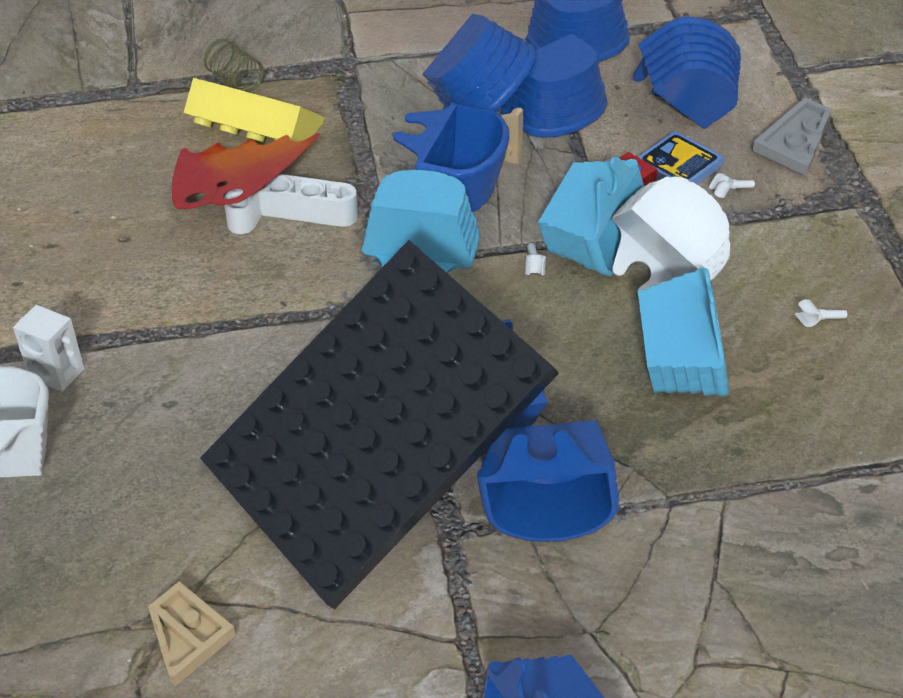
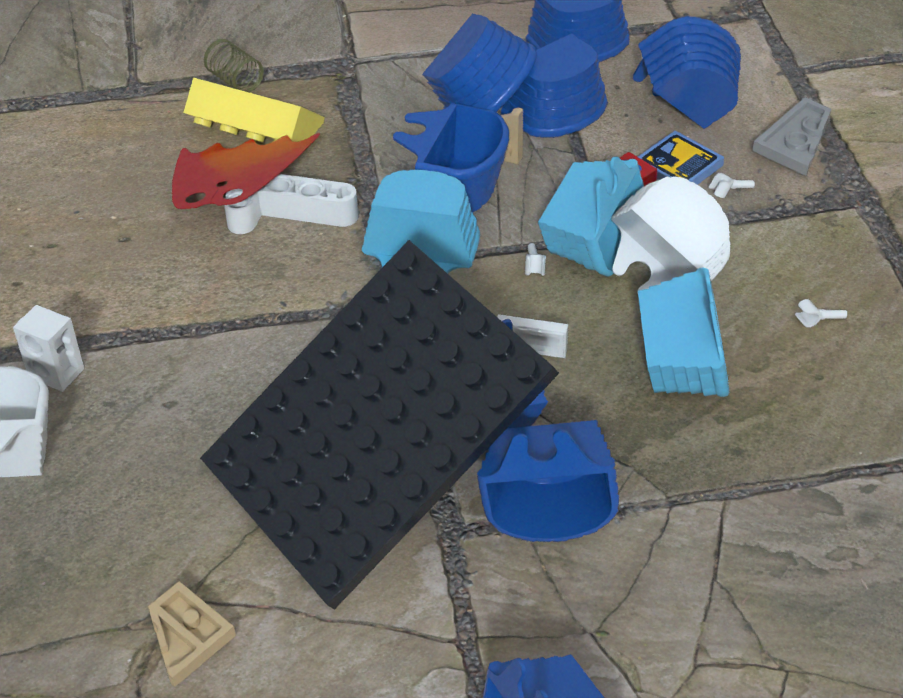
none -> white tile [497,314,568,358]

